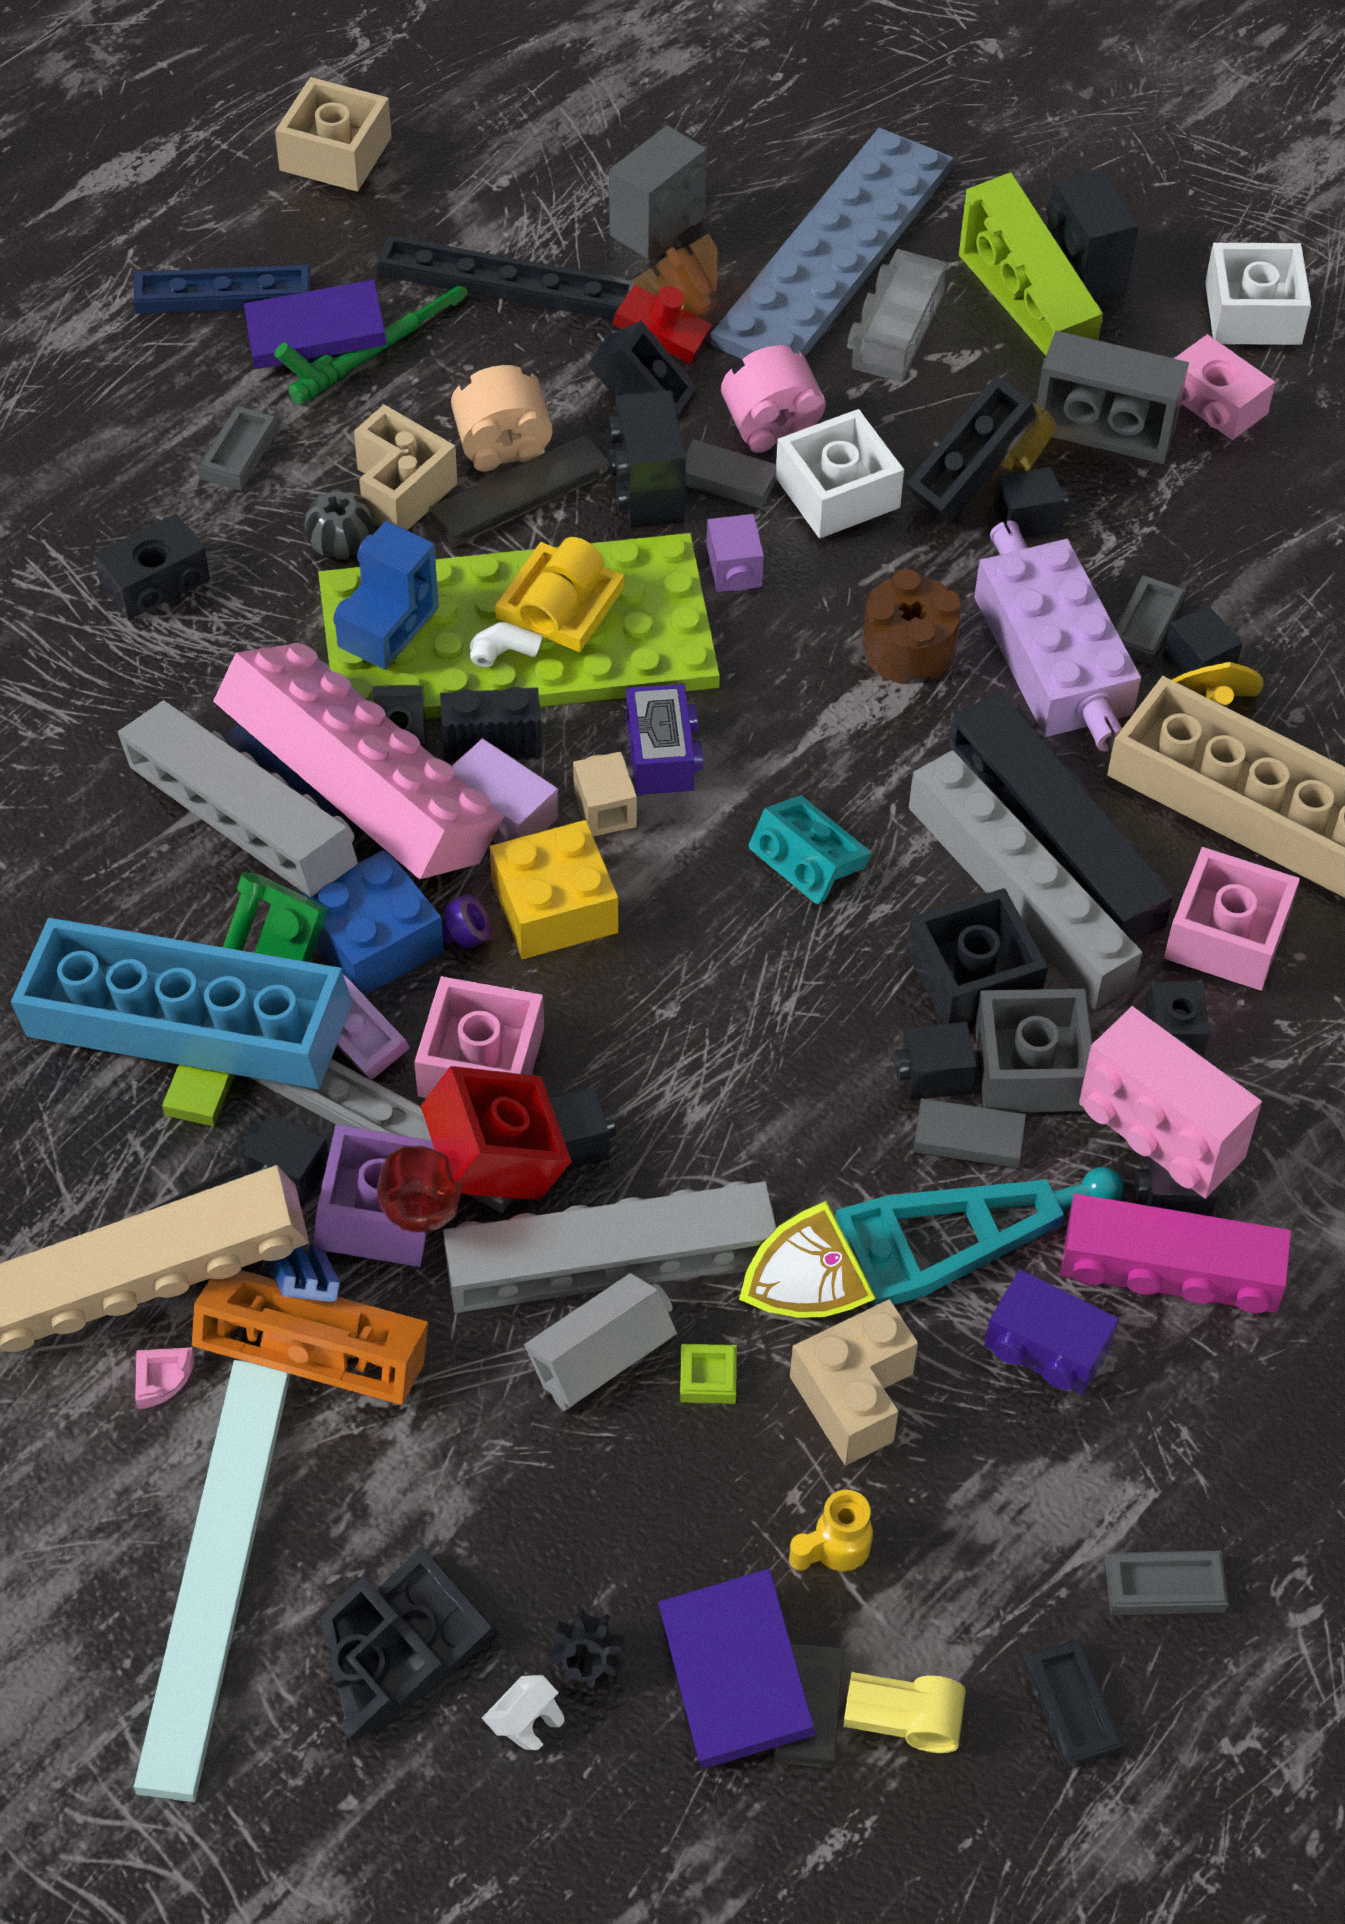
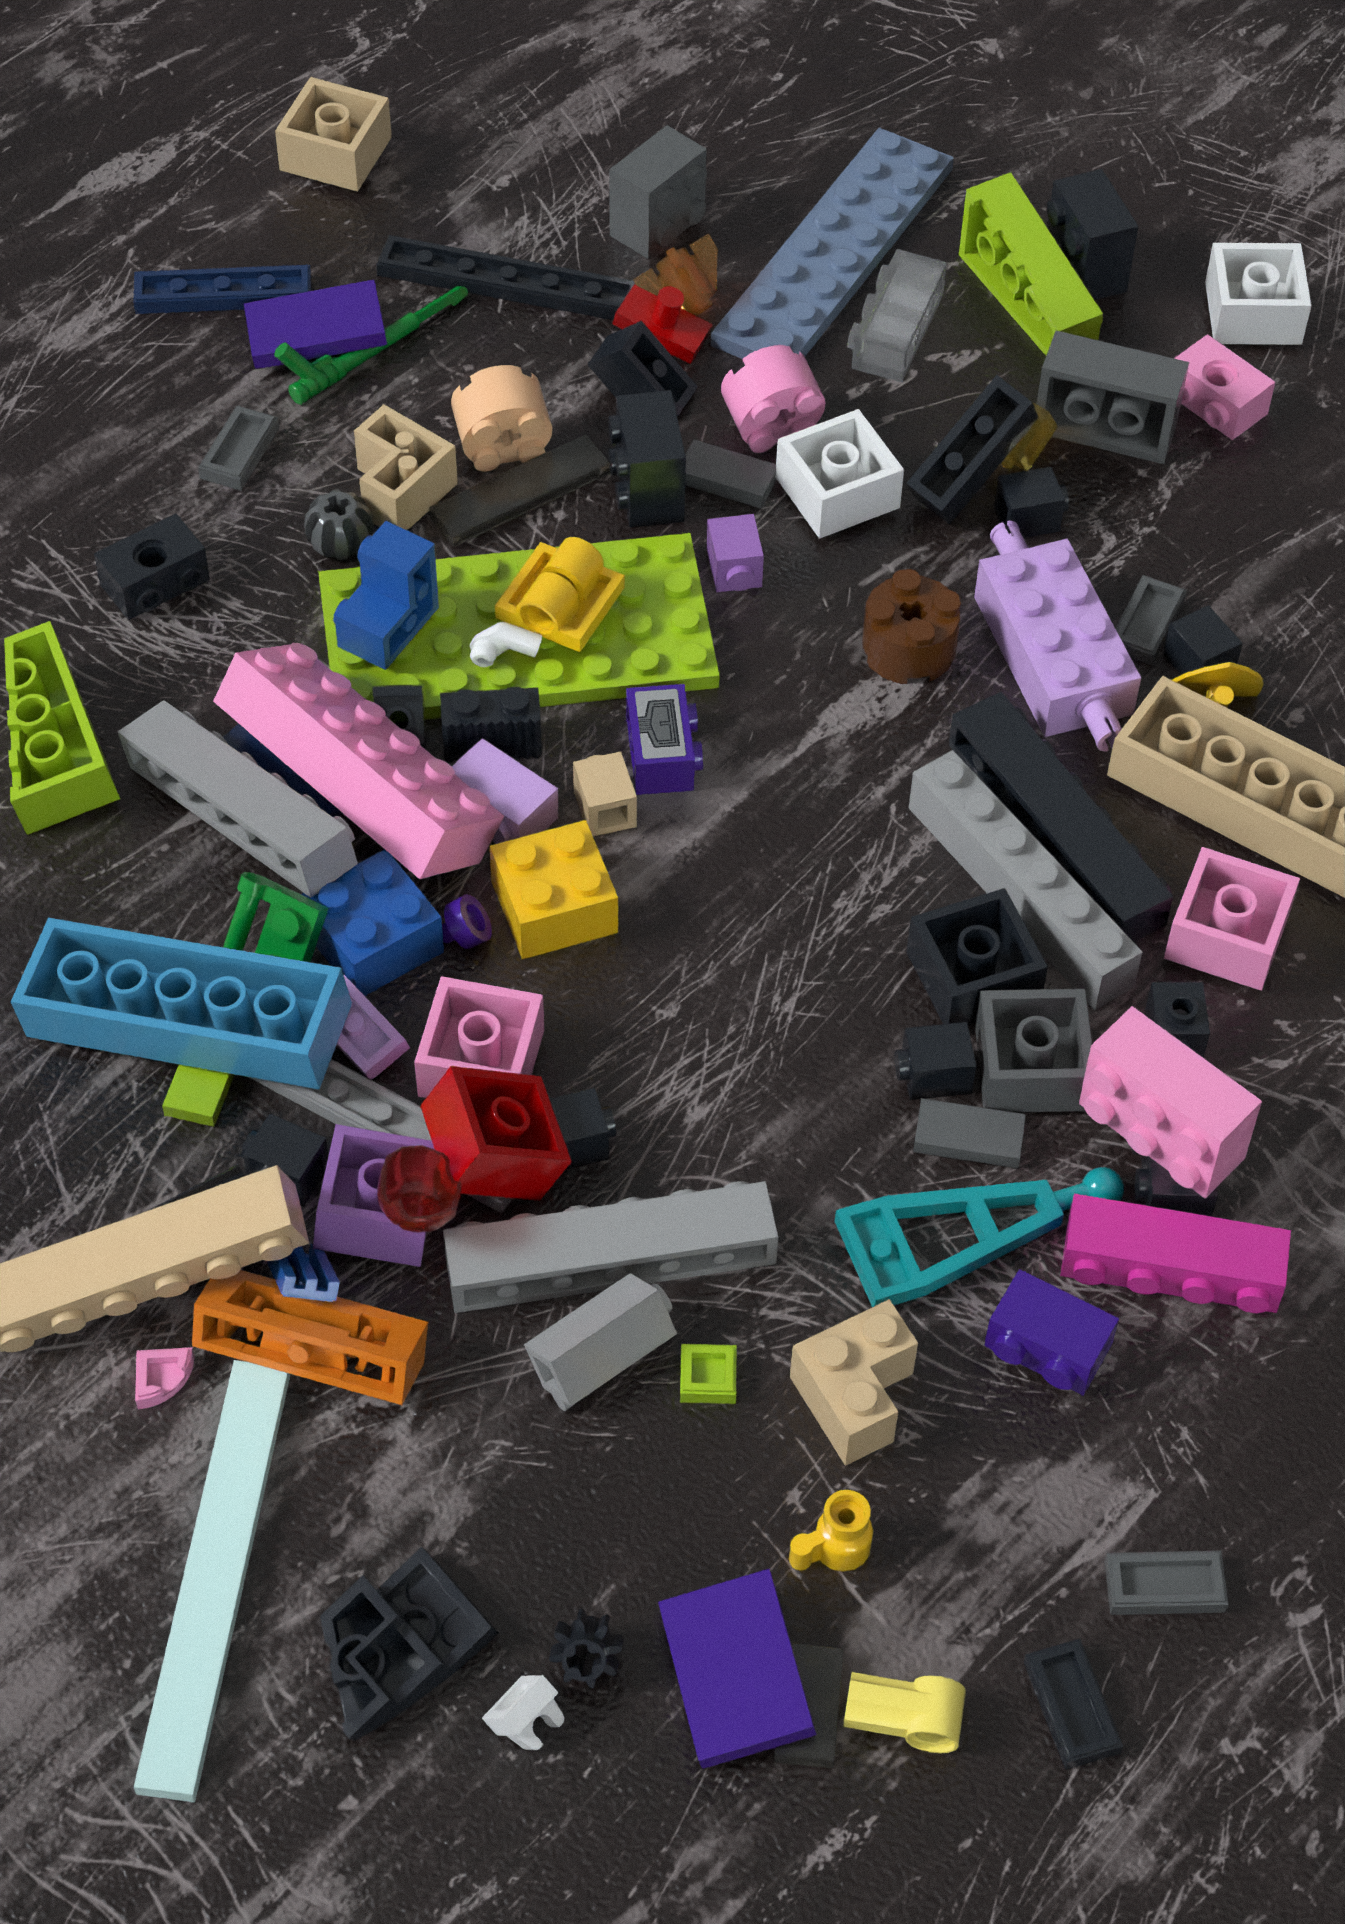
shield [739,1200,876,1318] -> none
teal bracket [749,795,872,904] -> none
none -> lime wedge [4,621,120,835]

